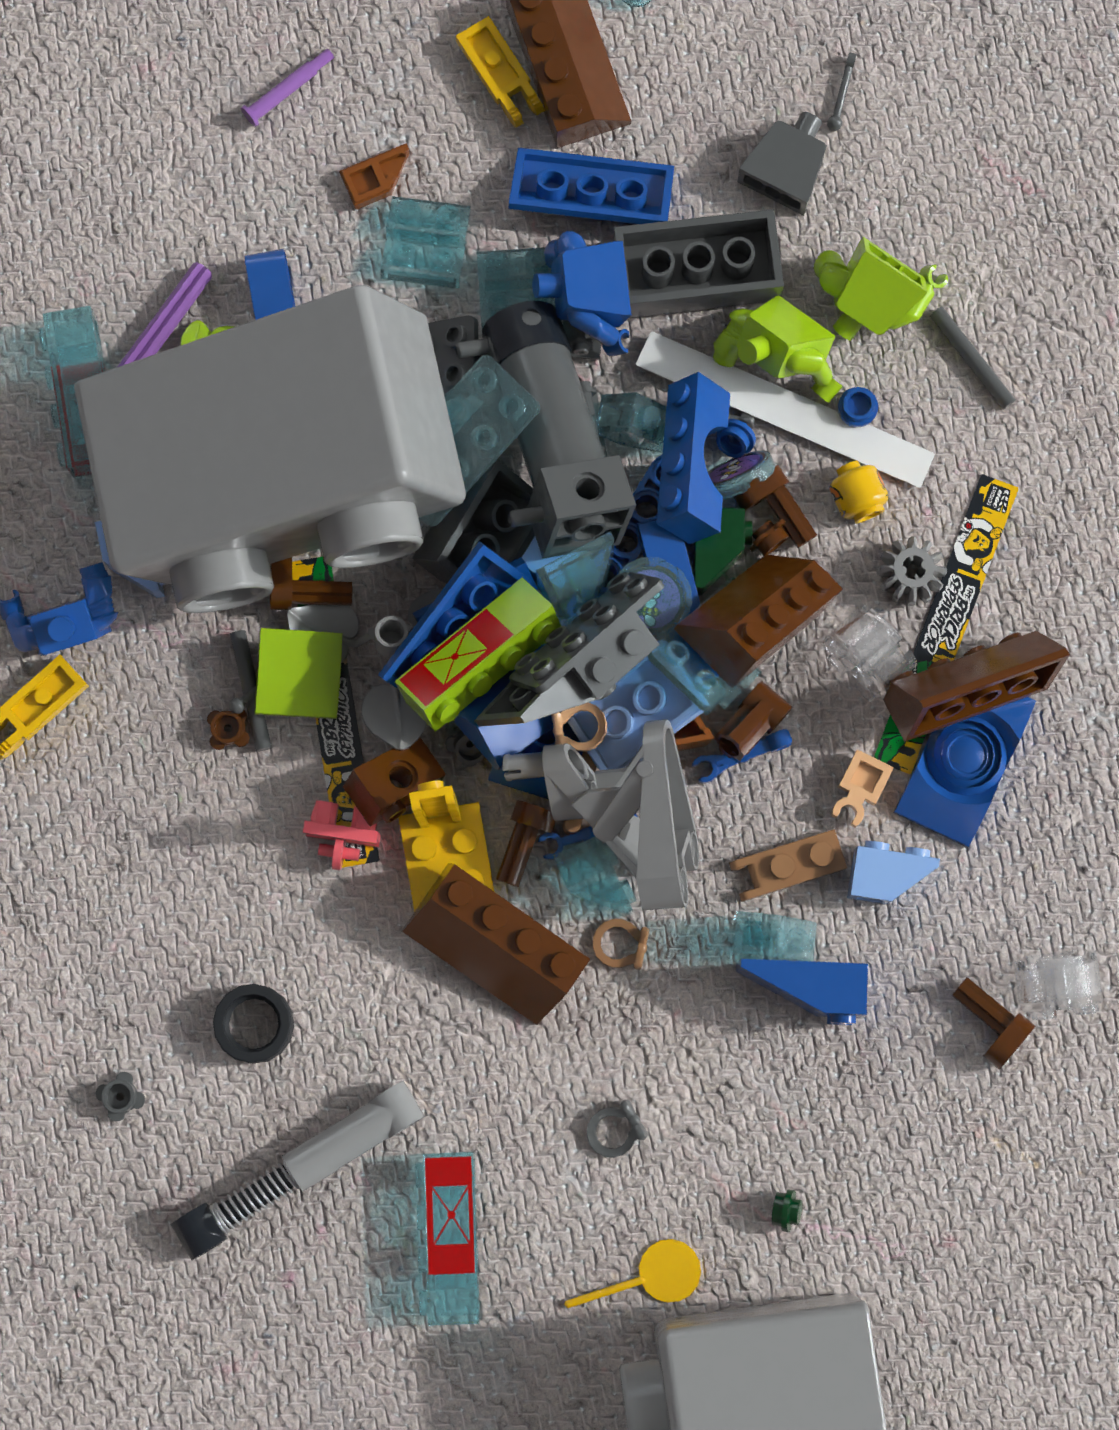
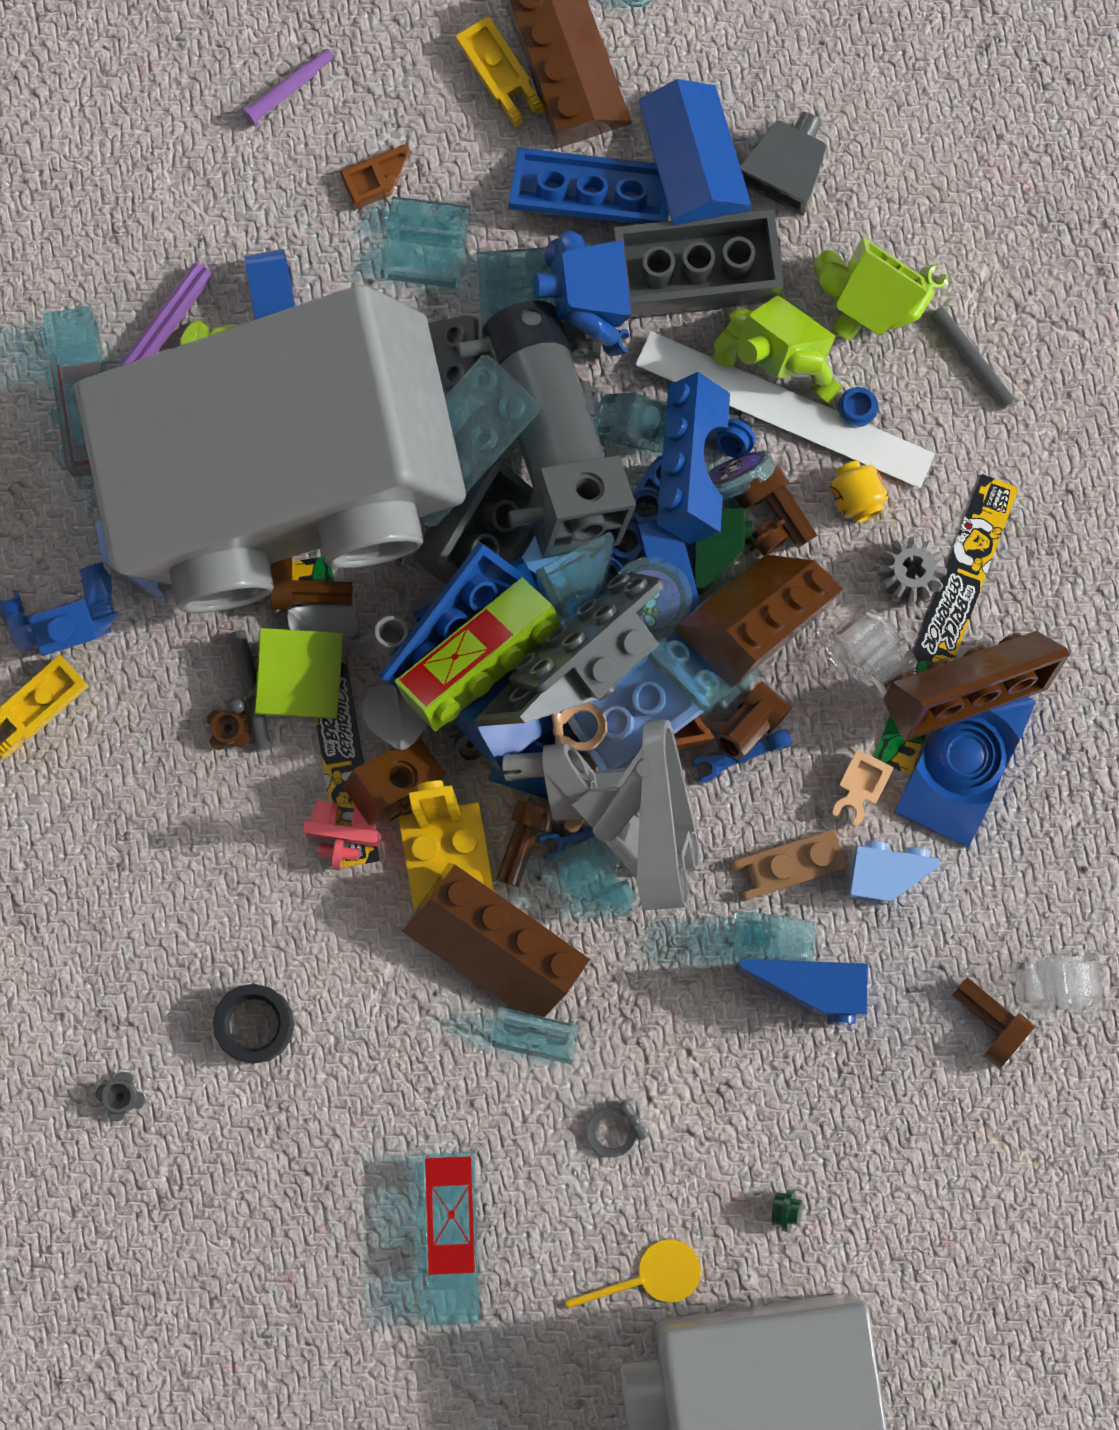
piece [170,1080,425,1261] -> none
medium nougat piece [593,919,650,970] -> none
dark grey hinge [827,52,857,131] -> none
none -> clear light blue plate [491,1007,580,1065]
none -> blue slope [639,79,752,225]

